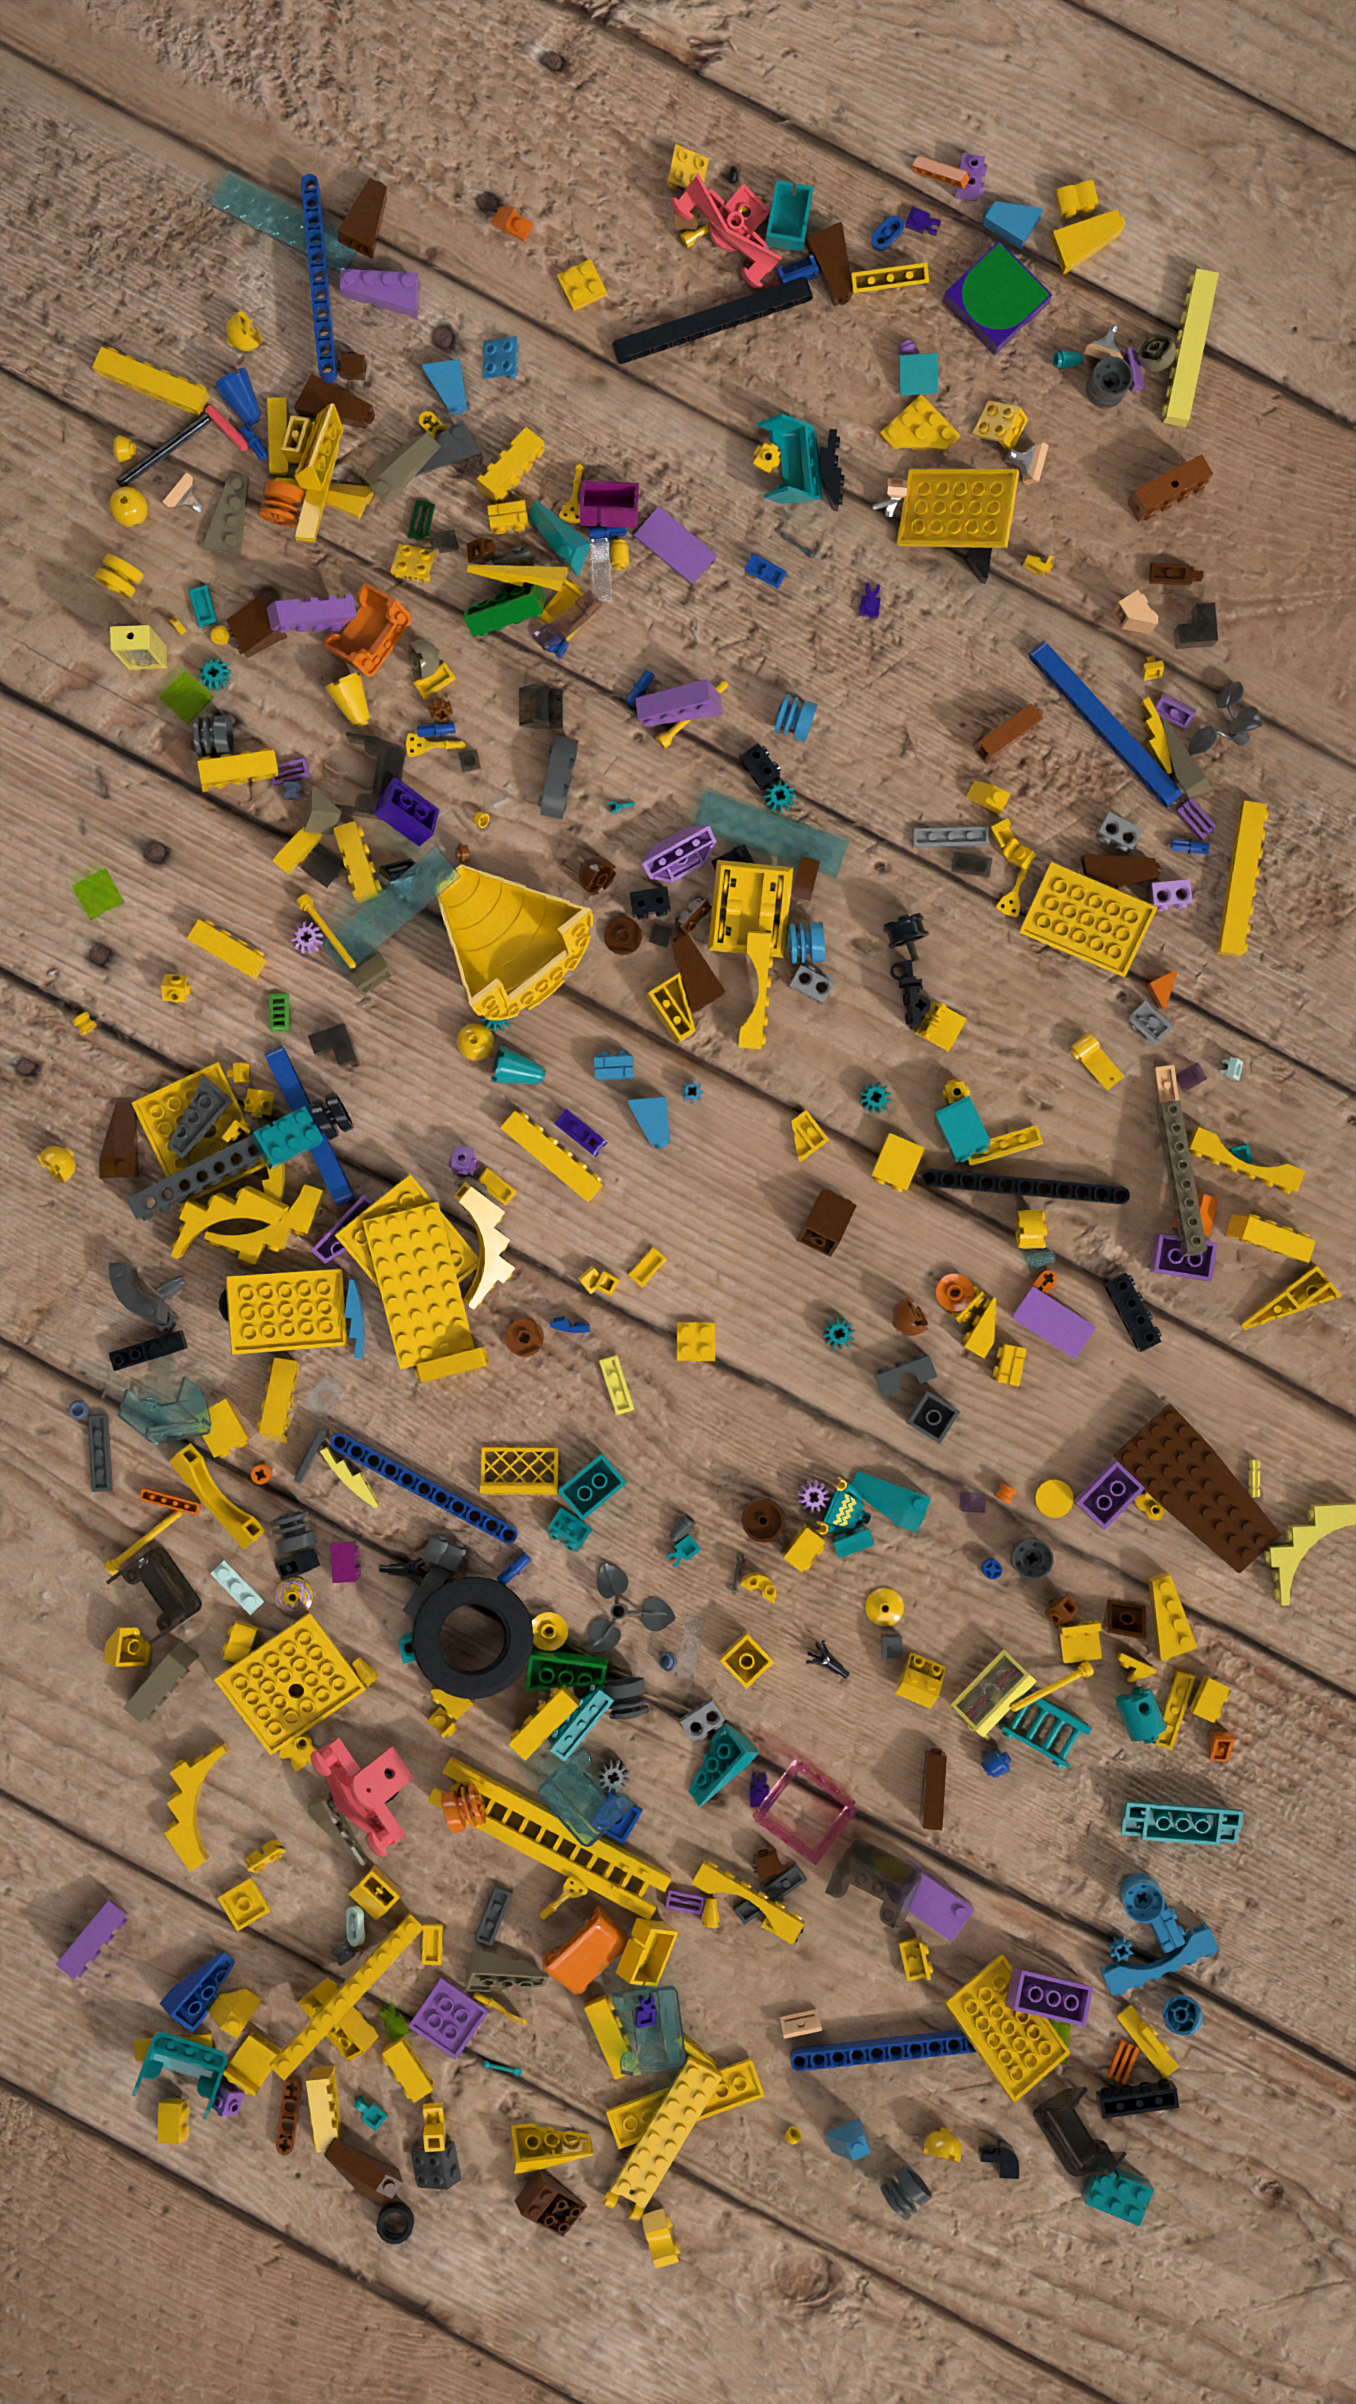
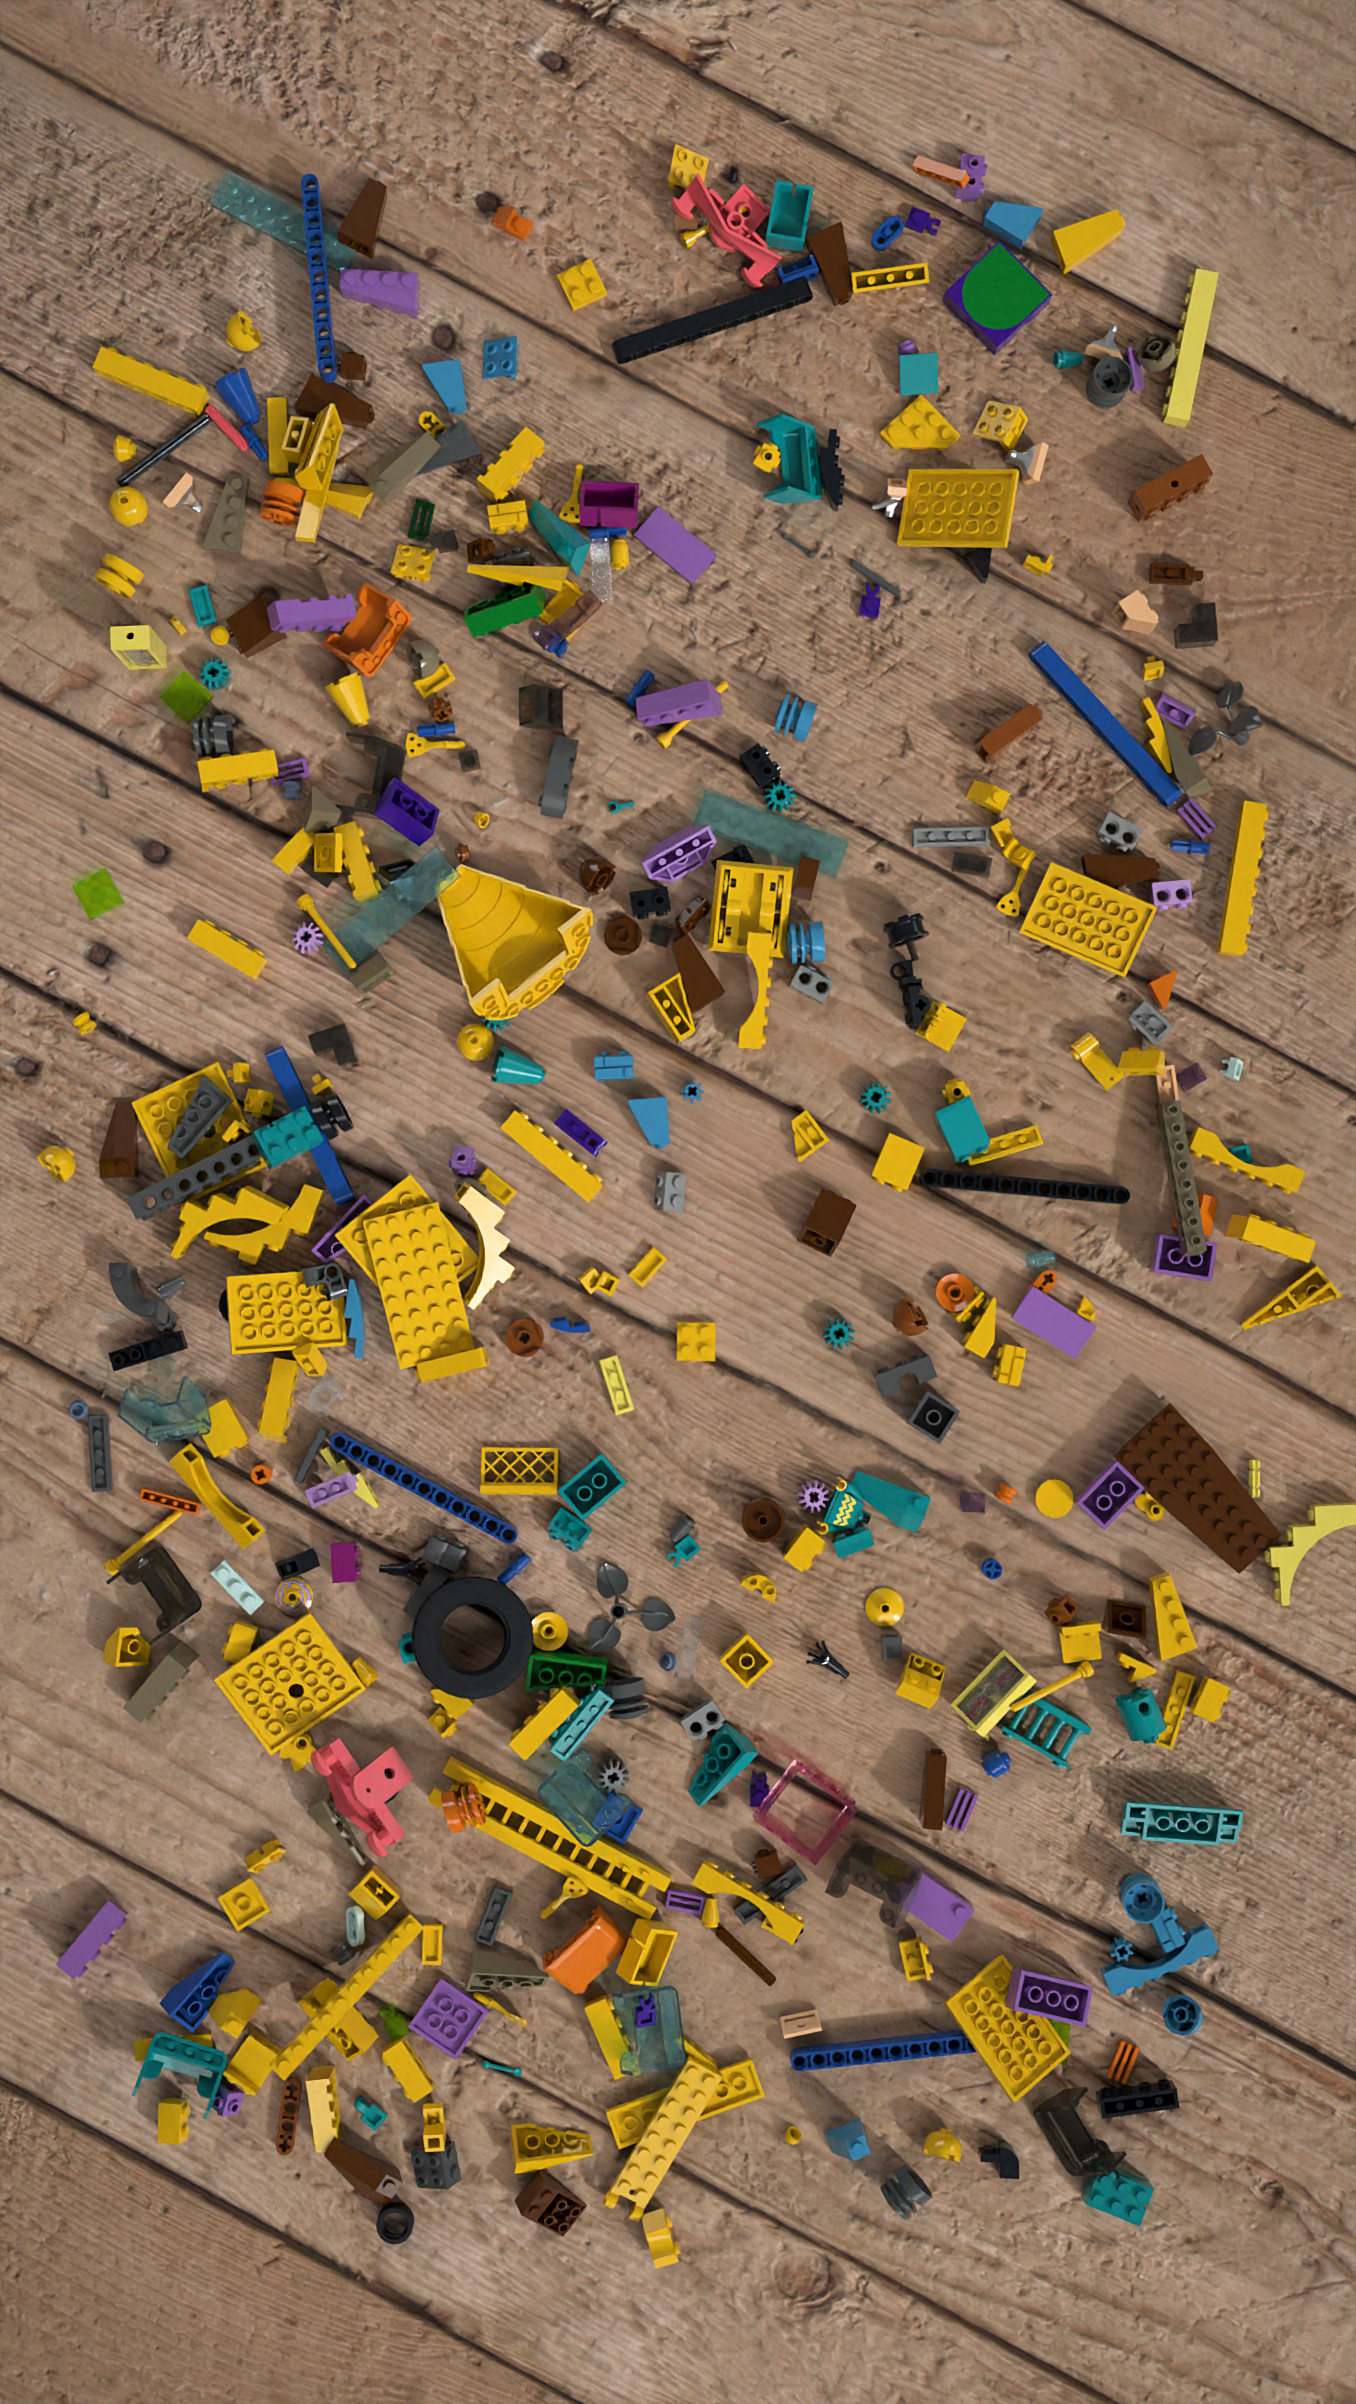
yellow brick [161,974,192,1003] -> none
yellow arch [164,1742,230,1872] -> none
yellow slope [262,1163,286,1202] -> none
bright green slope [269,993,291,1033] -> none
dark grey wheel [269,1511,317,1554] -> none
dark grey hinge [732,1554,744,1594] -> none
blue hinge [744,554,788,589] -> none
dark grey wheel [1010,1537,1054,1580] -> none
yellow brick [1016,1210,1047,1249] -> none
yellow brick [1055,180,1099,219] -> none
black brick [1103,1273,1162,1352] -> none
yellow bracket [1116,2005,1179,2078] -> none
orange slope [1209,1731,1235,1761] -> none
none -> yellow slope [292,1342,328,1376]
none -> dark grey piece [301,1263,348,1301]
none -> lavender plate [304,1471,358,1508]
none -> yellow tile [311,1074,334,1096]
none -> yellow plate [314,833,343,872]
none -> light grey bracket [653,1172,686,1212]
none -> reddish brown axle [715,1927,776,1986]
none -> dark grey bar [850,560,901,597]
none -> medium lavender tile [945,1788,978,1832]
none -> yellow tile [1075,1297,1095,1322]
none -> yellow slope [1118,1047,1165,1076]

